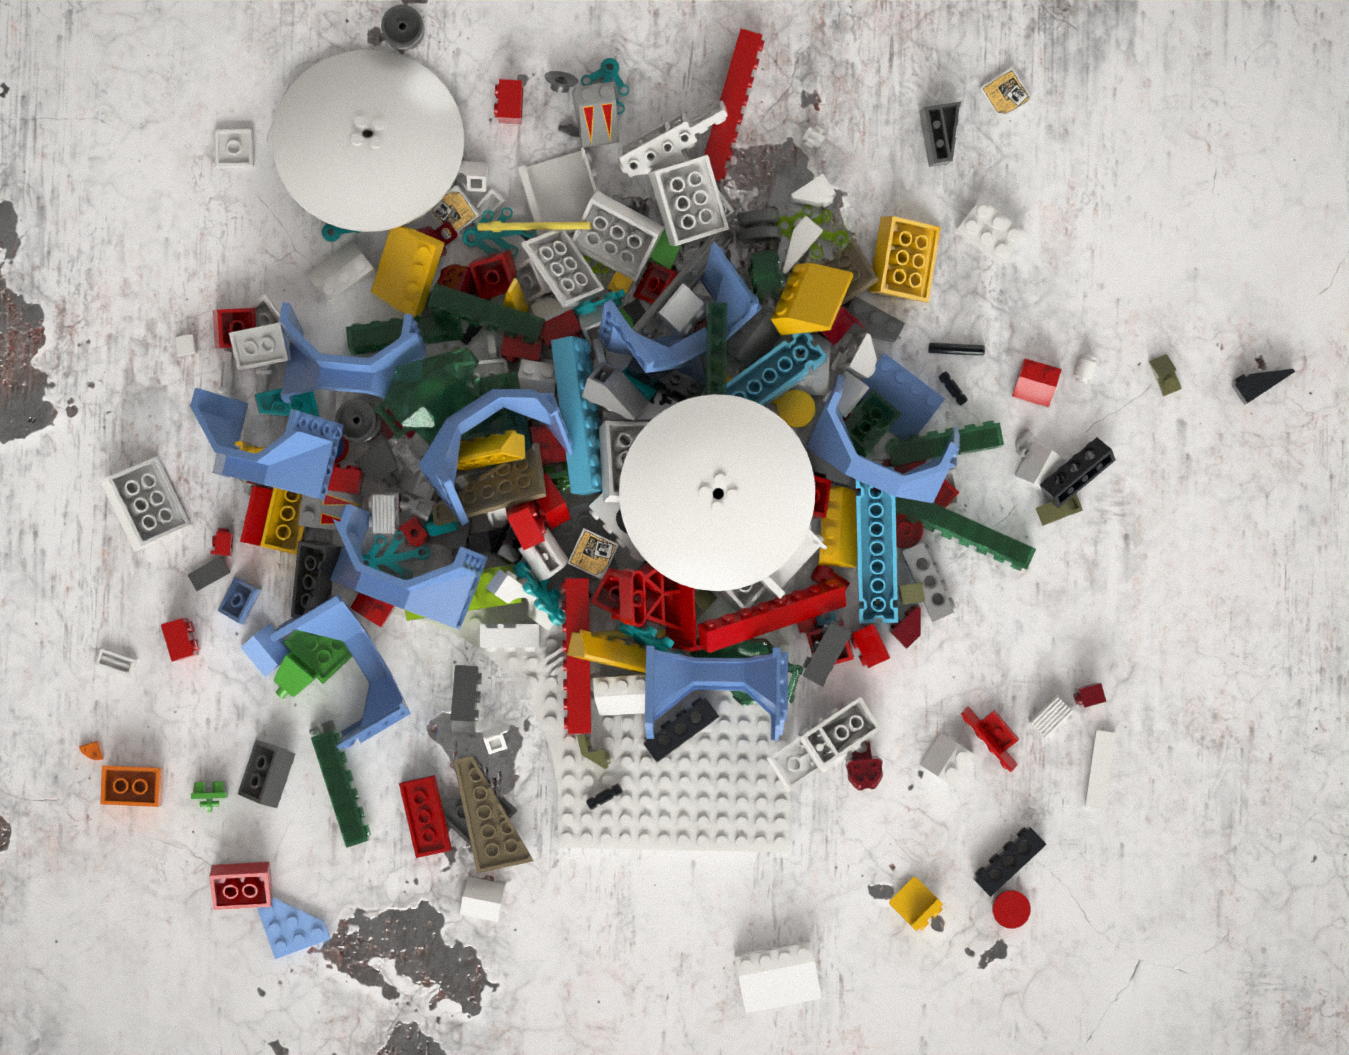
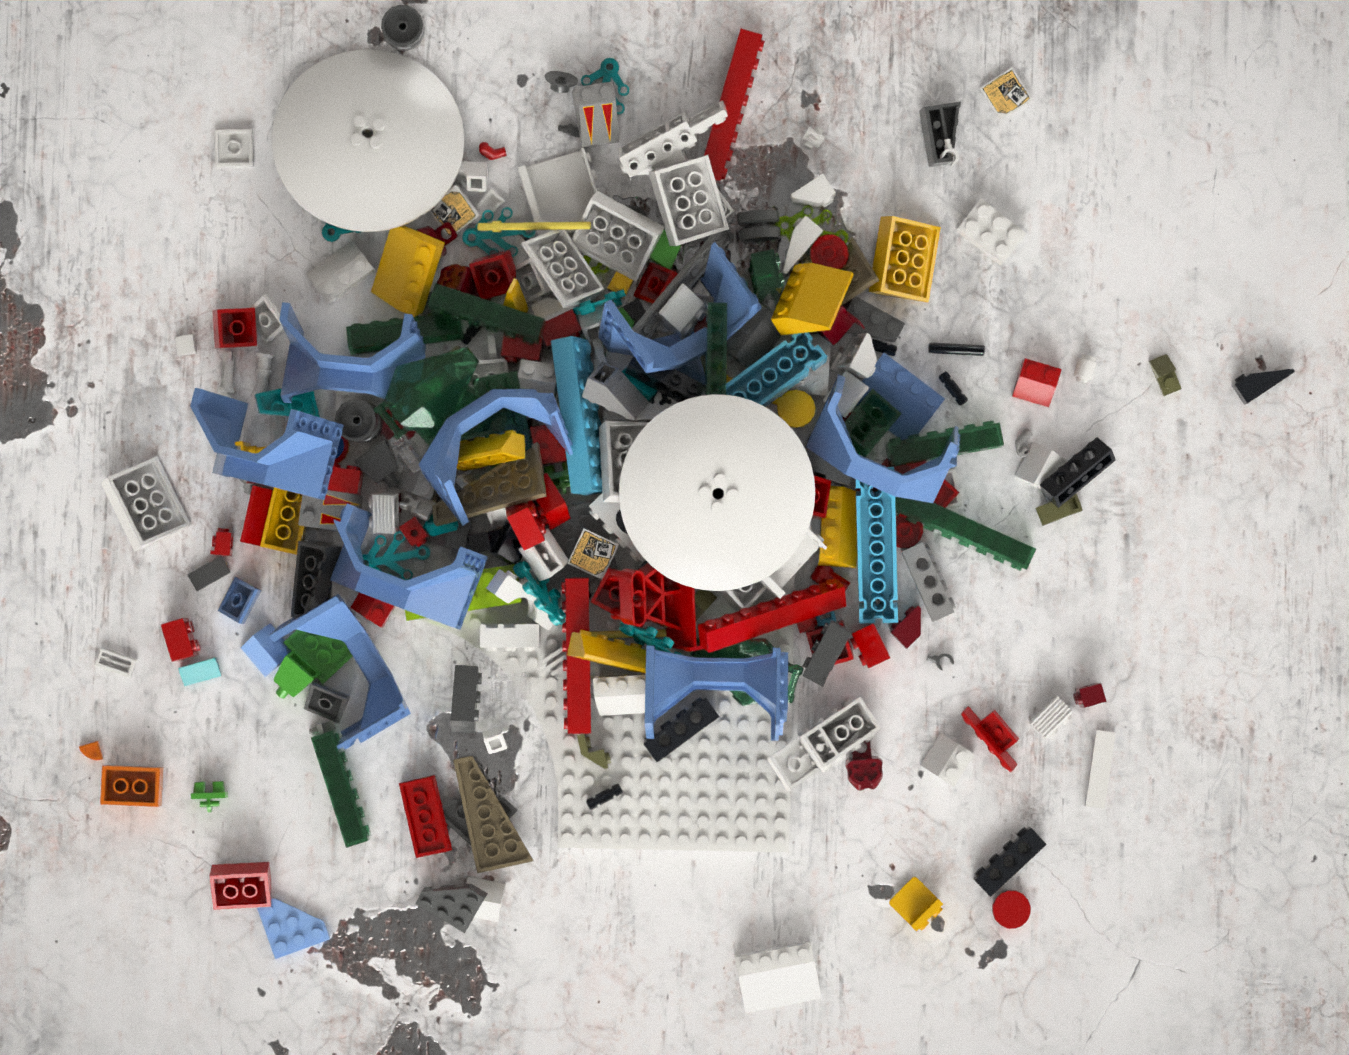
white plate [229,322,291,370] -> none
dark grey slope [238,740,296,808] -> none
red brick [494,79,524,124] -> none
olive slope [898,583,925,605] -> none
none -> slope [178,658,222,687]
none -> dark grey slope [304,681,350,723]
none -> dark grey plate [415,884,488,933]
none -> red arm [479,142,507,160]
none -> red tile [810,234,849,269]
none -> black axle [872,339,897,356]
none -> dark grey piece [926,654,954,670]
none -> white piece [940,139,959,167]

